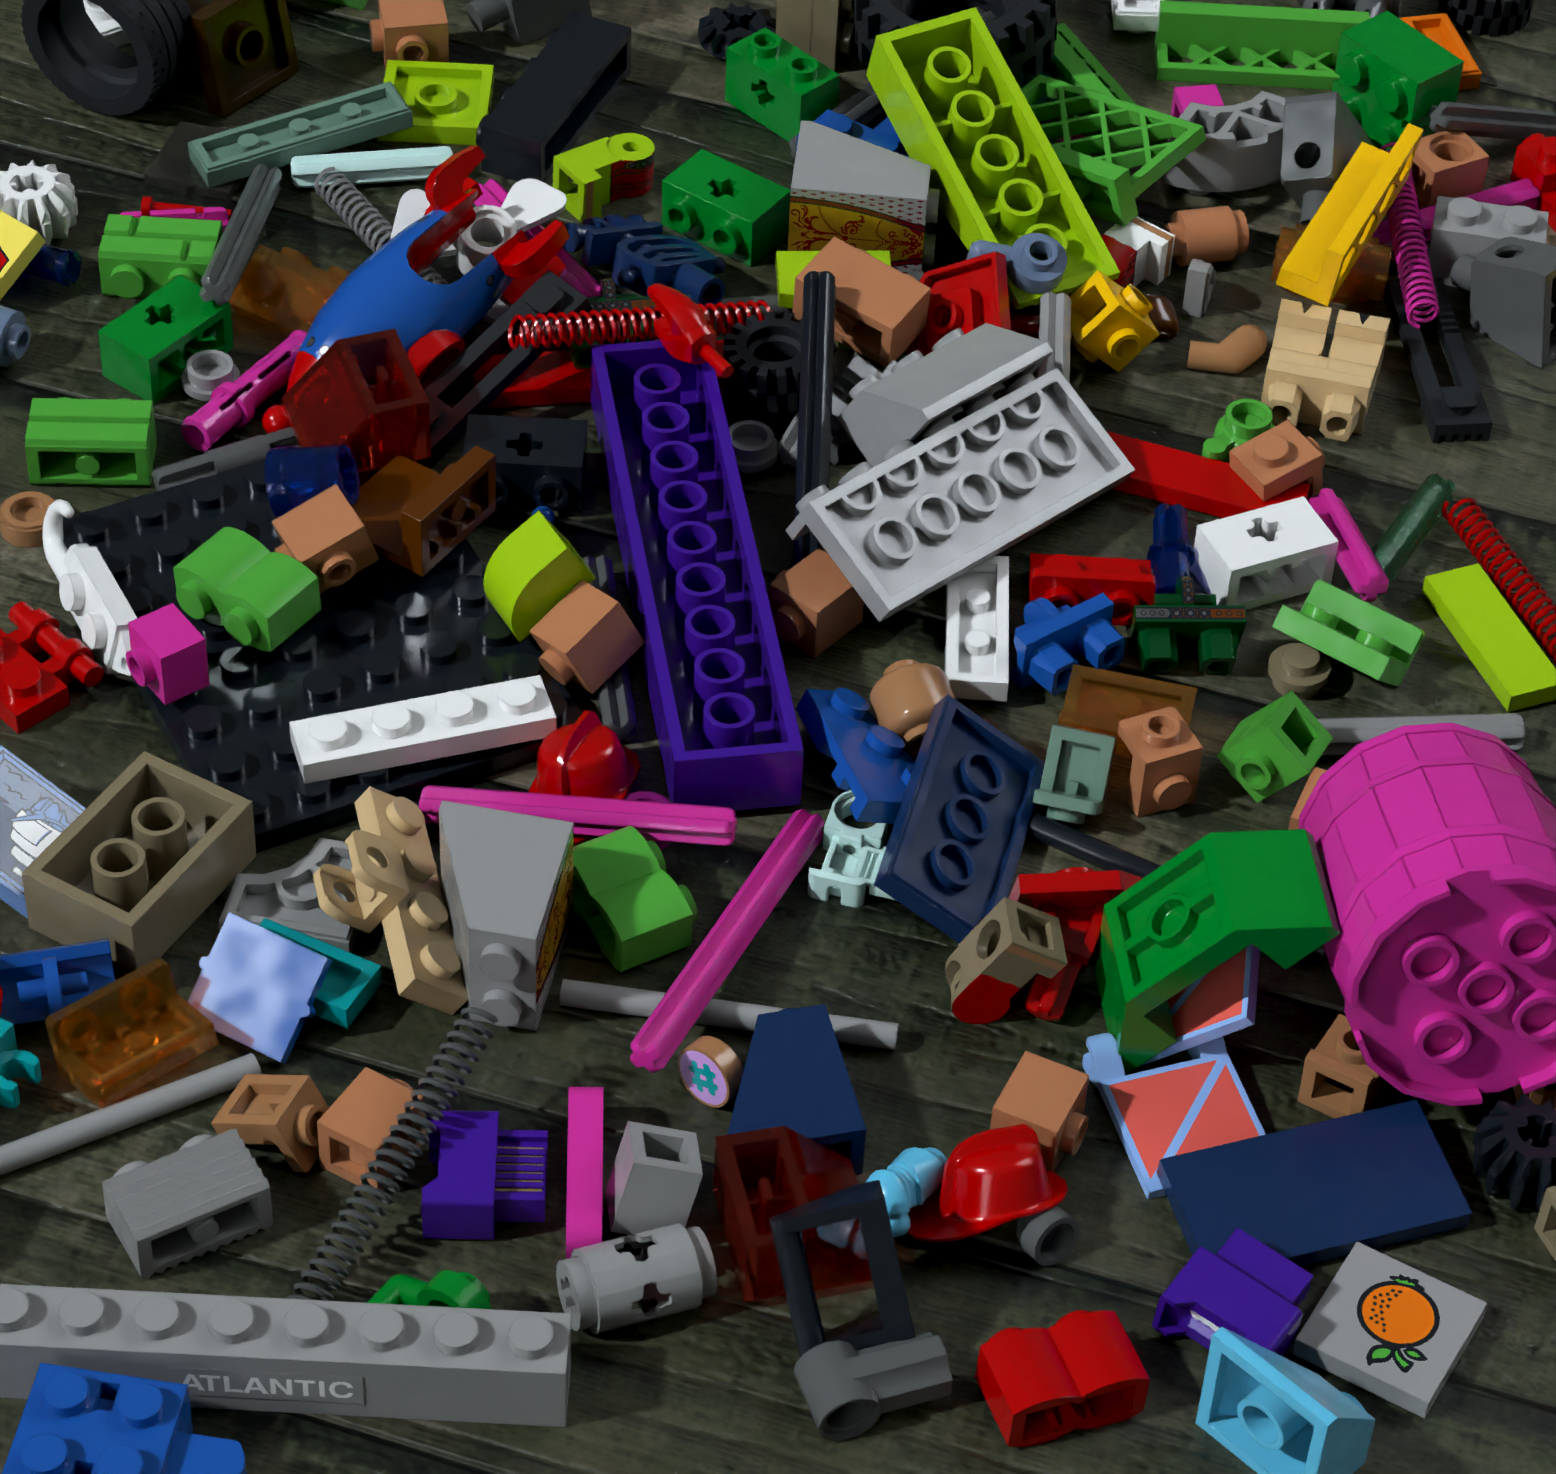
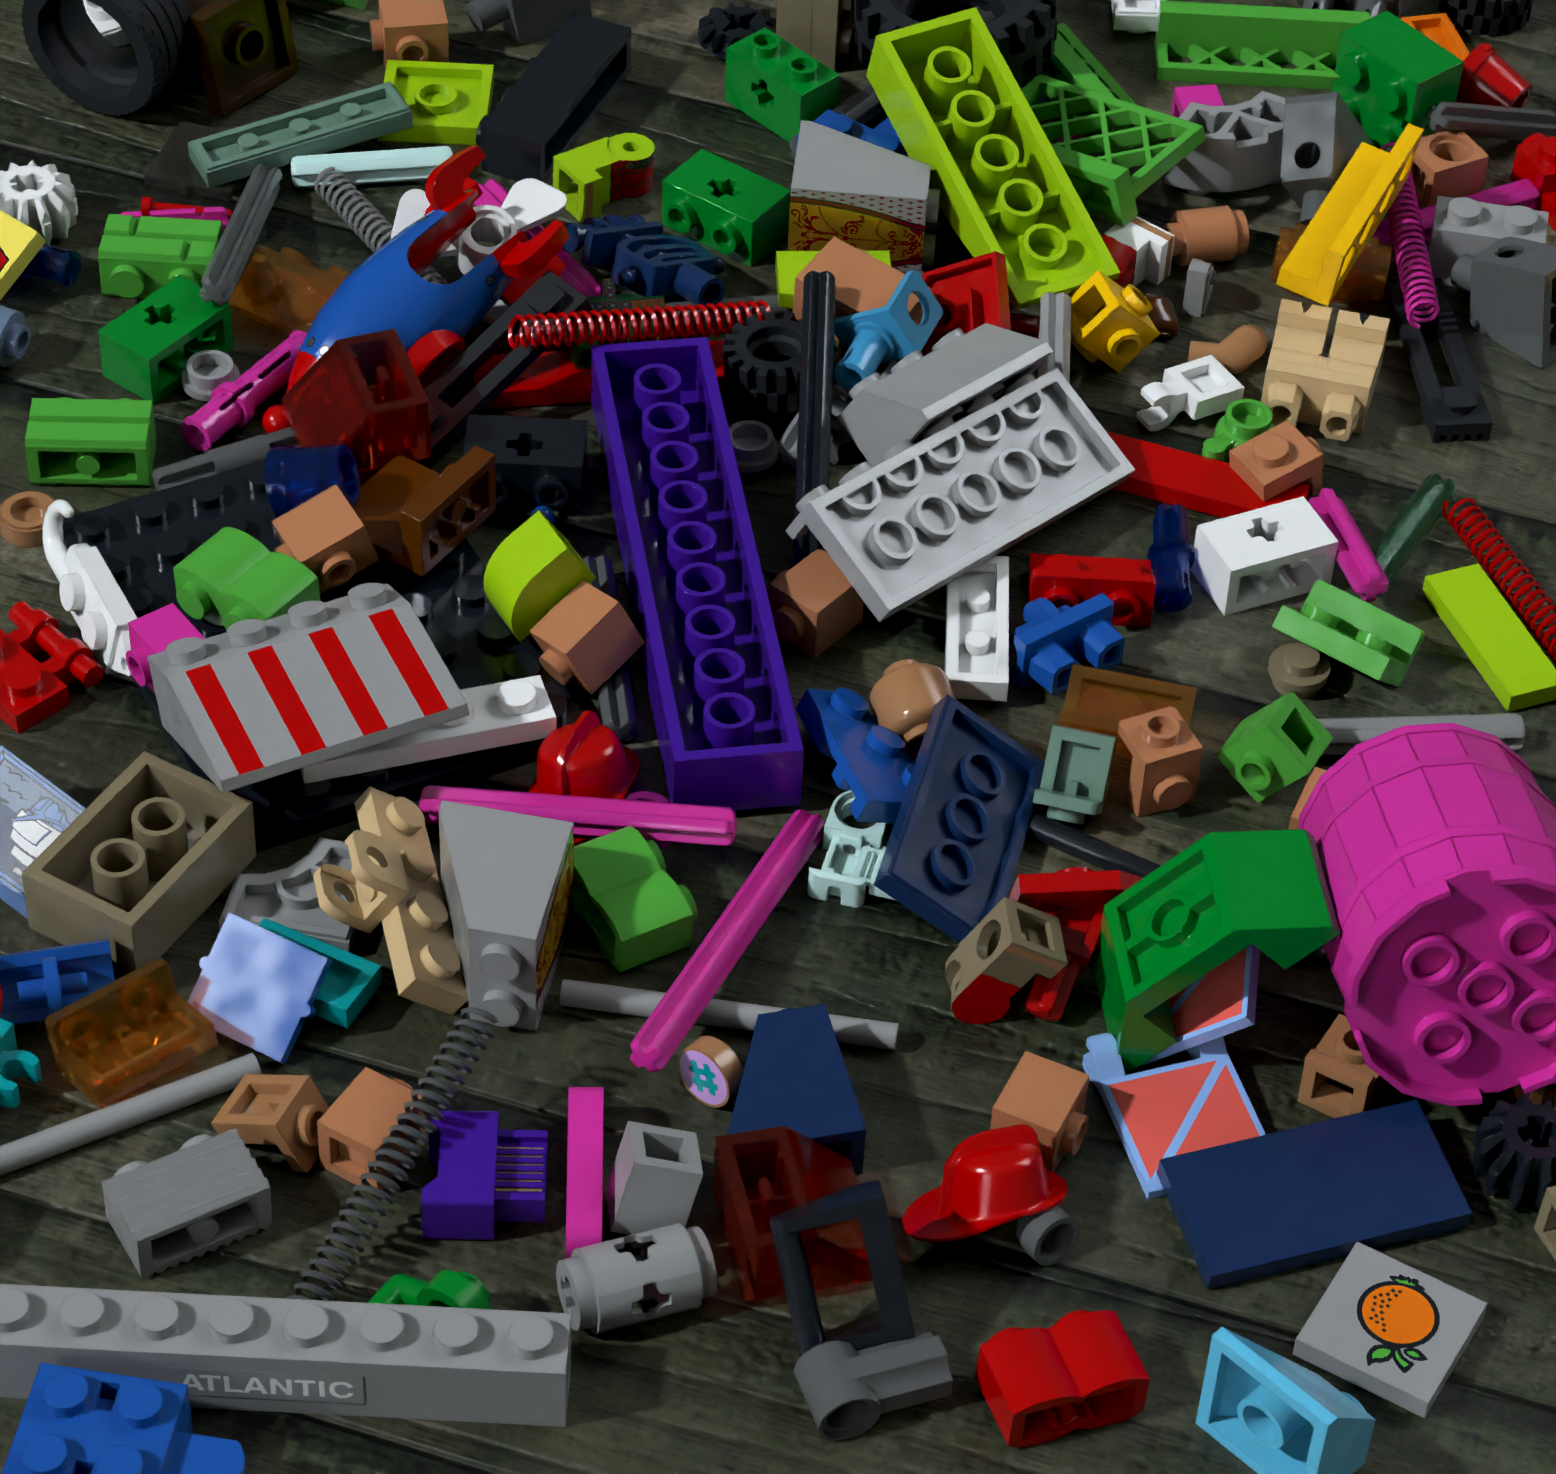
red hand [647,283,734,379] -> none
medium azure arm [865,1147,947,1237] -> none
sand blue plate [966,233,1067,294] -> none
dark green hips [1127,576,1247,675] -> none
dark purple piece [1152,1227,1314,1356] -> none
none -> light grey slope [147,583,469,793]
none -> dark azure bracket [834,270,943,390]
none -> white plate [1136,355,1245,431]
none -> red piece [1456,42,1533,108]

